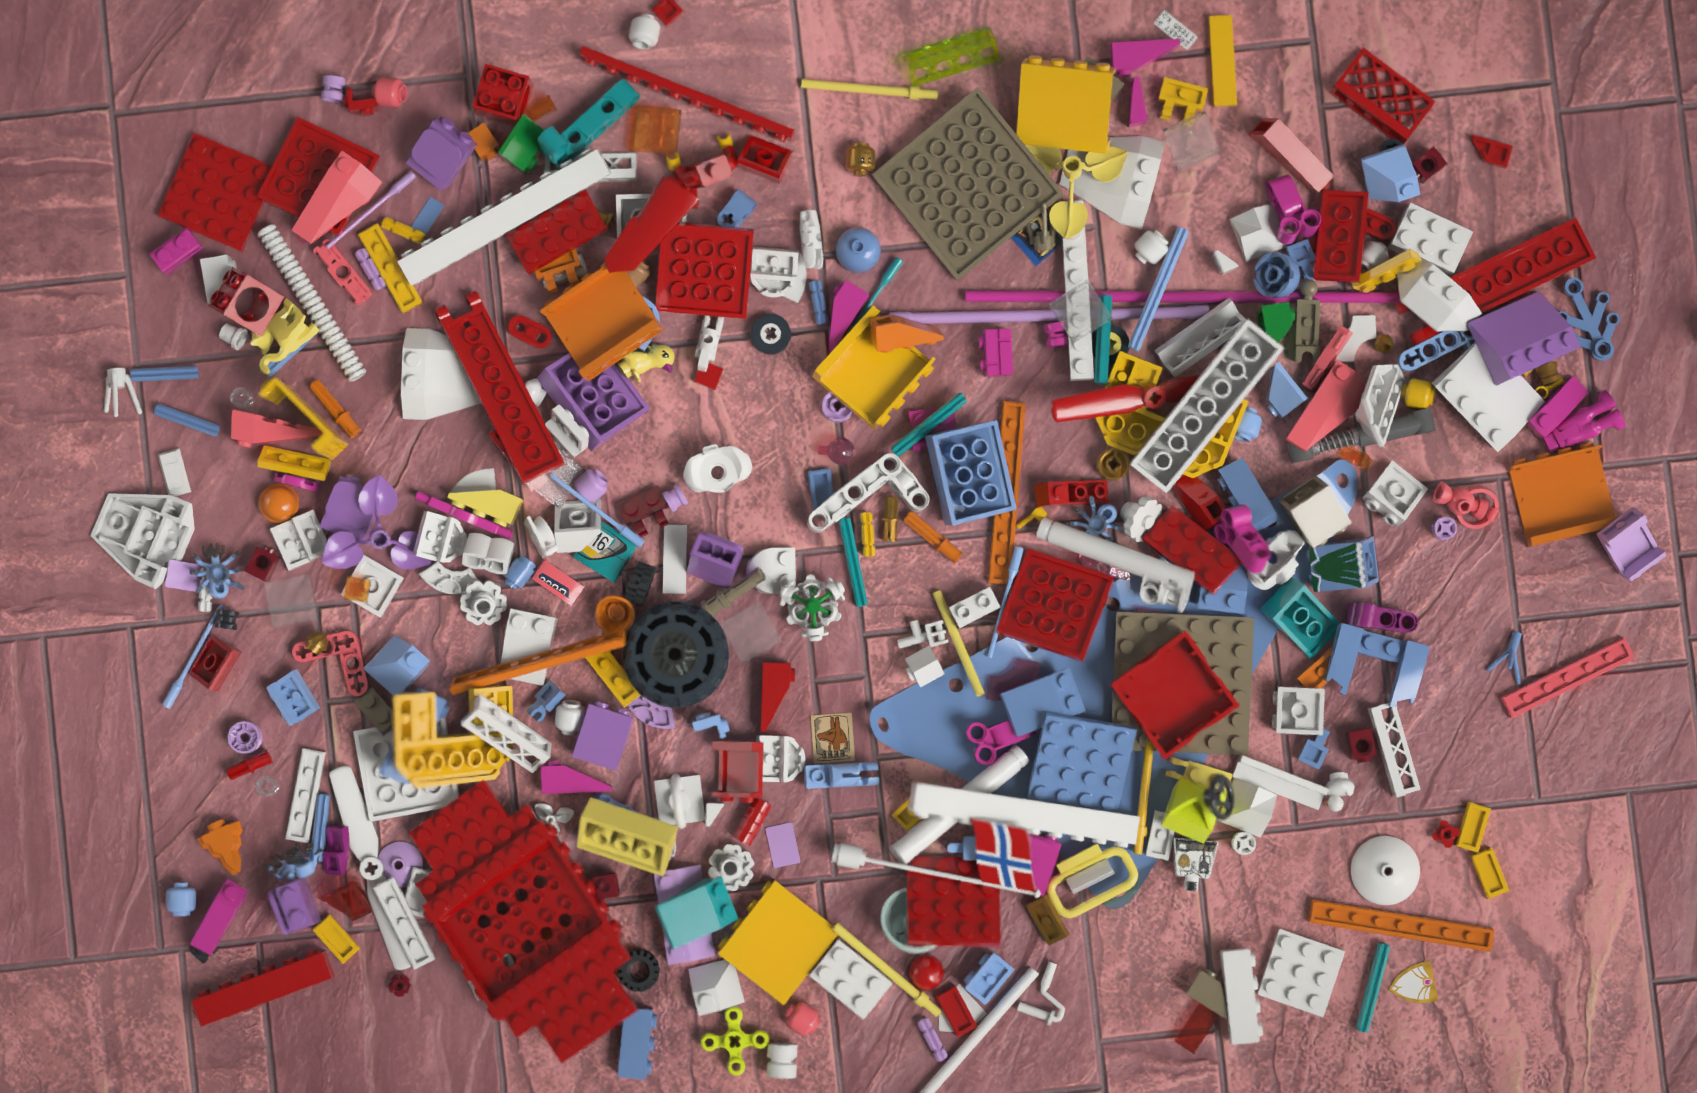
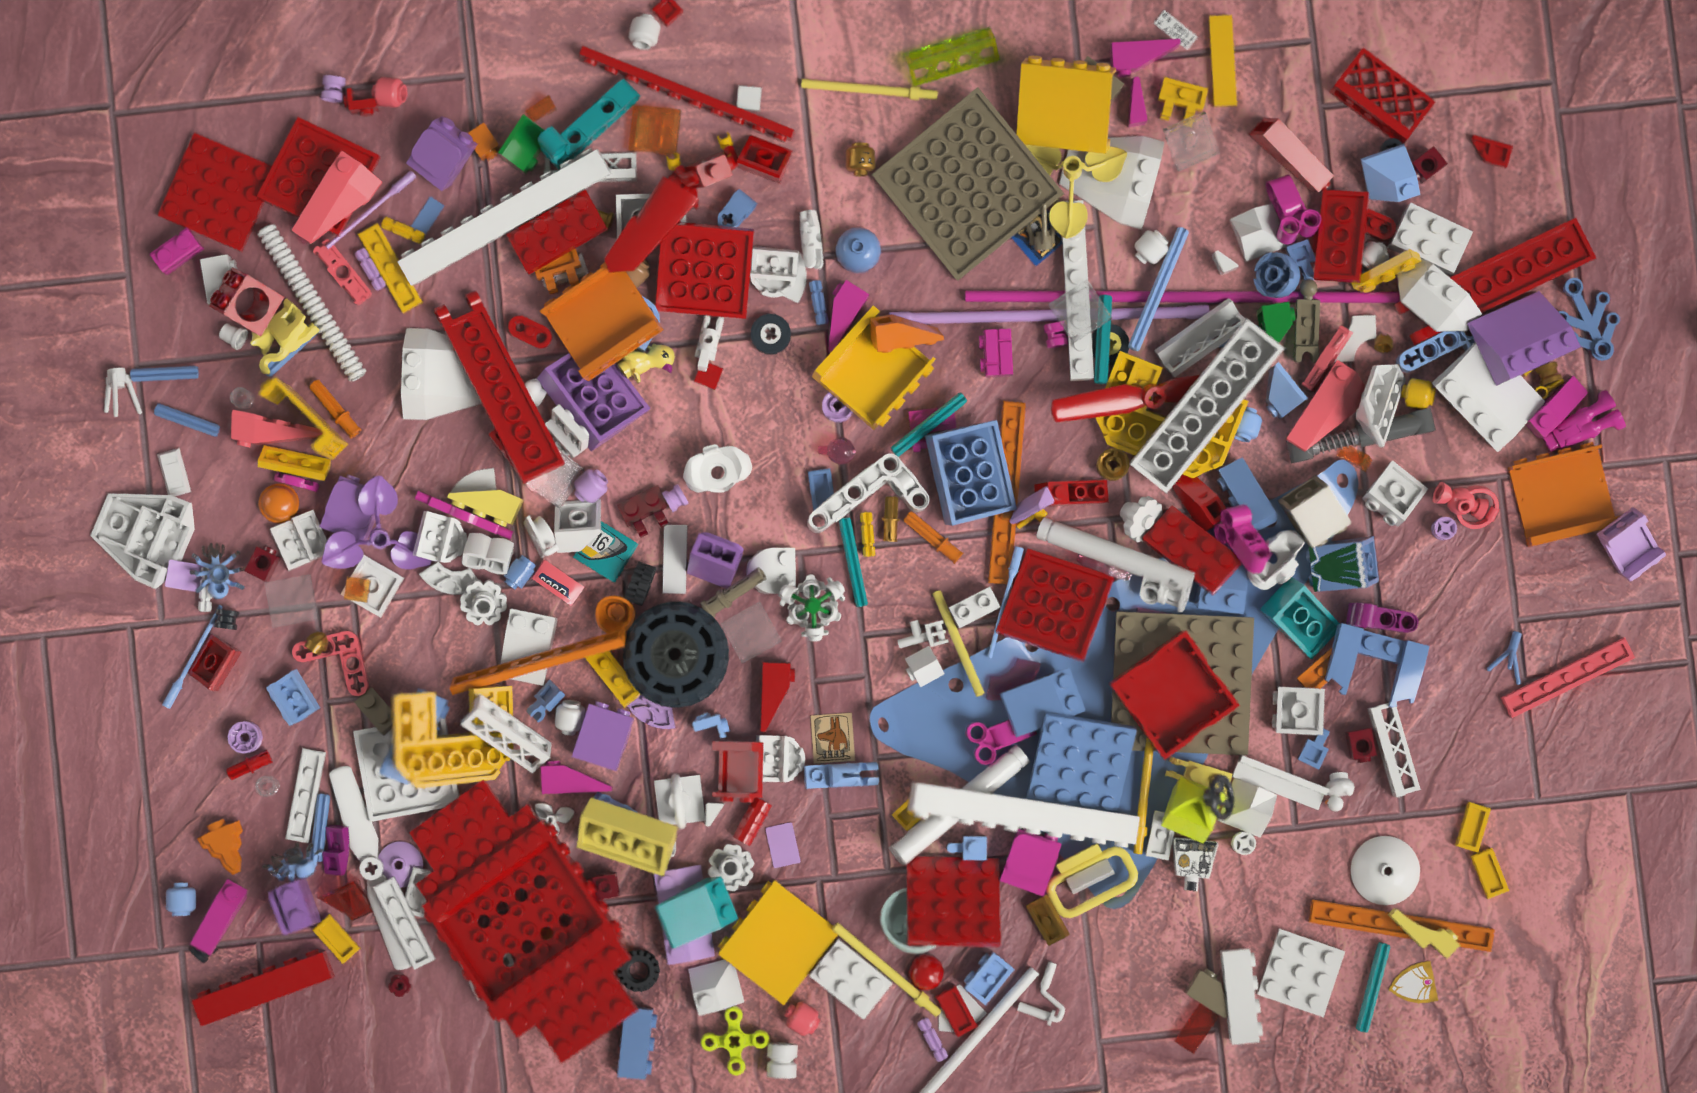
light blue slope [363,635,430,696] -> none
red brick [472,64,533,126] -> none
light blue piece [549,473,645,548] -> none
flag [832,817,1041,898] -> none
teal piece [845,257,903,336] -> none
light blue animal [1065,496,1125,543] -> none
red plate [1432,820,1460,848] -> none
none -> white tile [737,86,762,112]
none -> lavender slope [1010,487,1054,524]
none -> light yellow slope [1387,908,1460,959]

